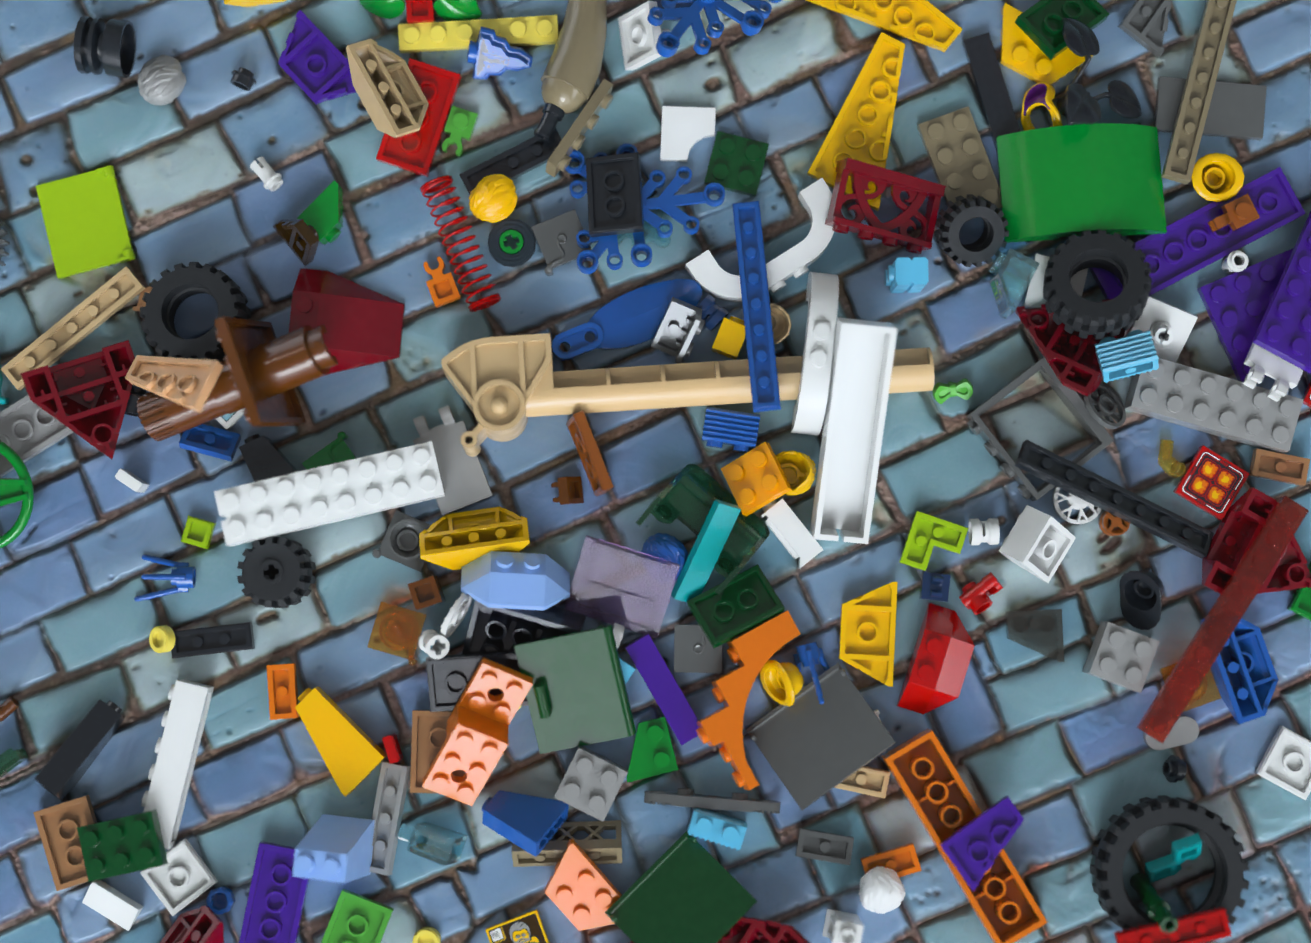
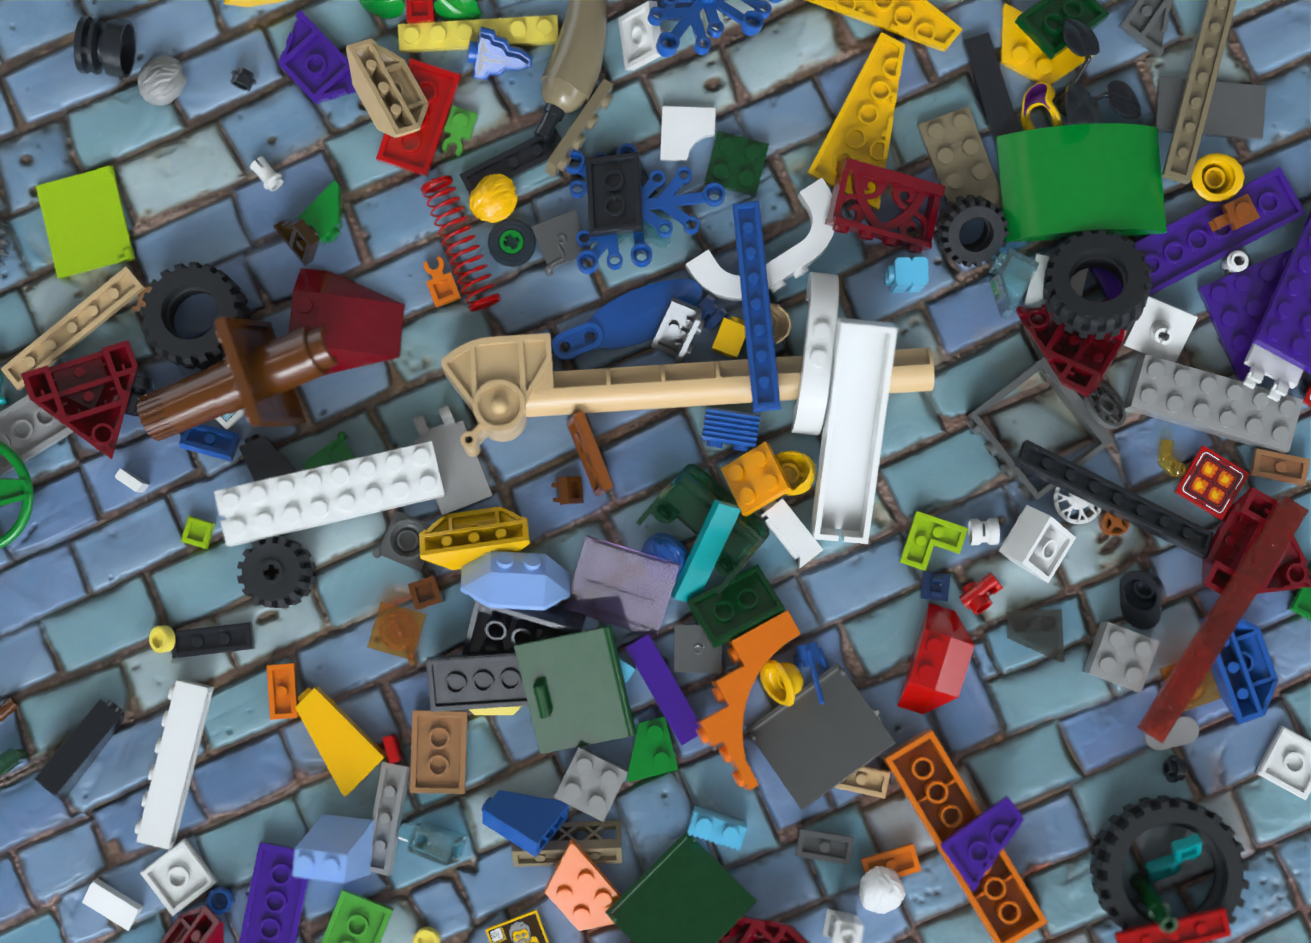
medium nougat plate [33,795,97,891] -> none
dark green plate [77,810,168,882] -> none
light nougat wing [125,355,224,413] -> none
blue plant [134,554,196,602] -> none
white bush [418,629,450,659] -> none
bracket [422,658,533,806] -> none
white wheel [440,593,473,638] -> none
white tile [612,623,625,650] -> none
dark grey piece [644,788,781,814] -> none
yellow wing [839,582,898,687] -> none
bright green piece [932,378,973,404] -> none
medium azure brick [1095,330,1159,383] -> none

